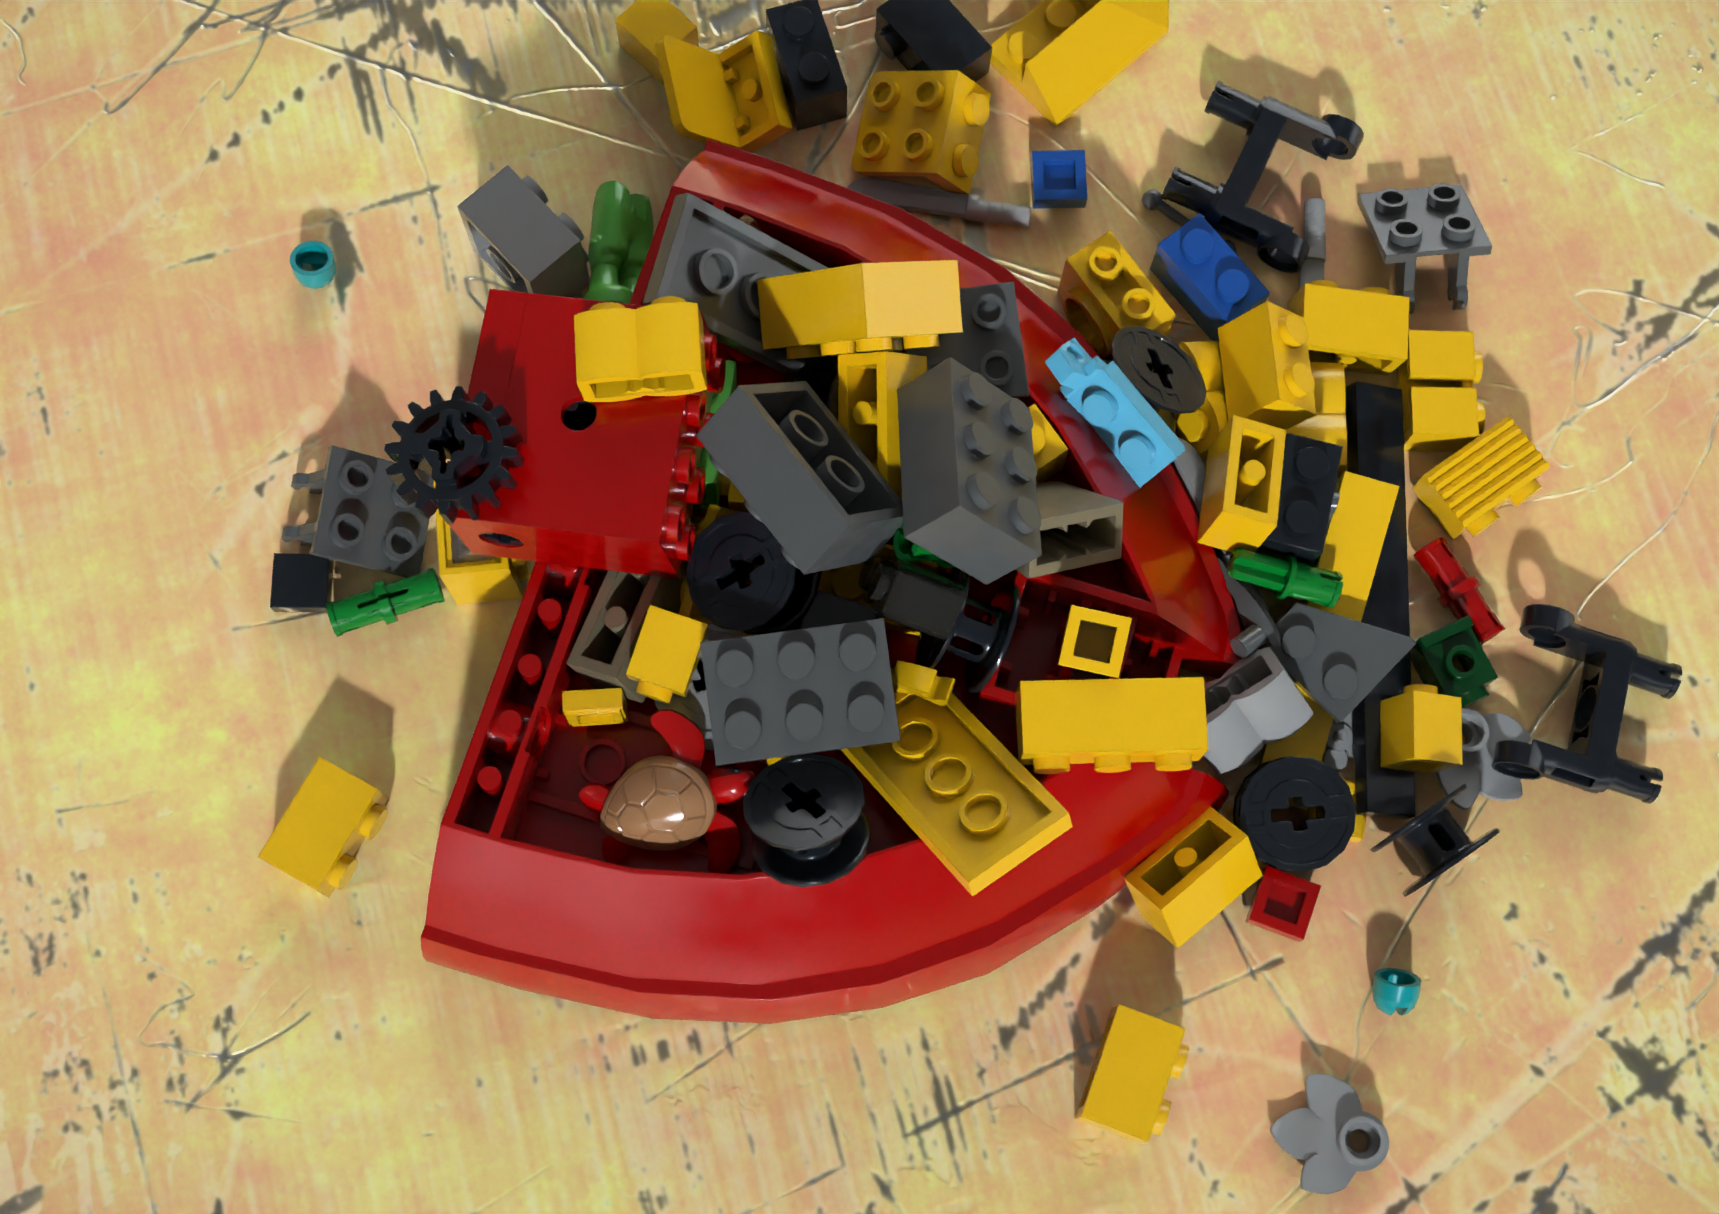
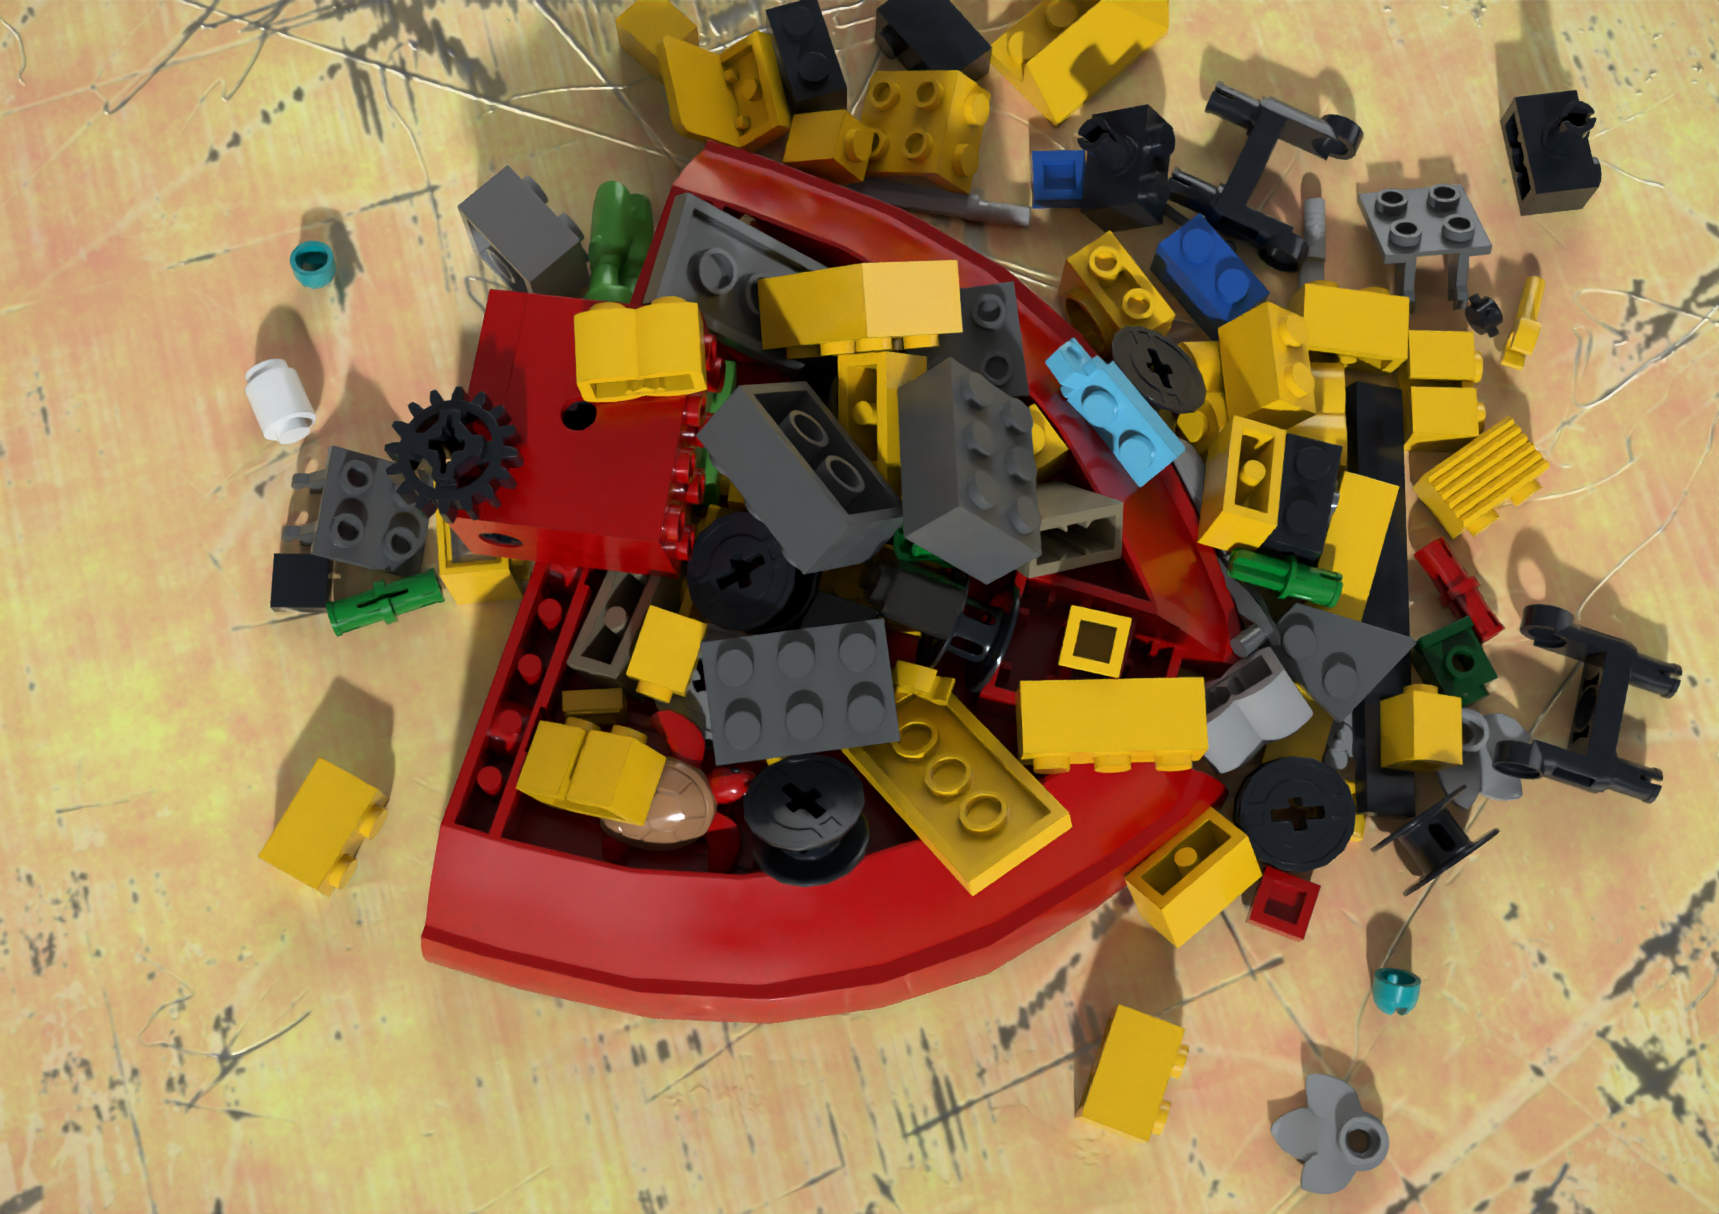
none -> white brick [245,359,316,444]
none -> yellow piece [516,717,667,827]
none -> yellow brick [782,109,874,184]
none -> black brick [1077,104,1175,233]
none -> black piece [1465,293,1503,338]
none -> black brick [1500,90,1602,216]
none -> yellow bar [1500,276,1546,371]

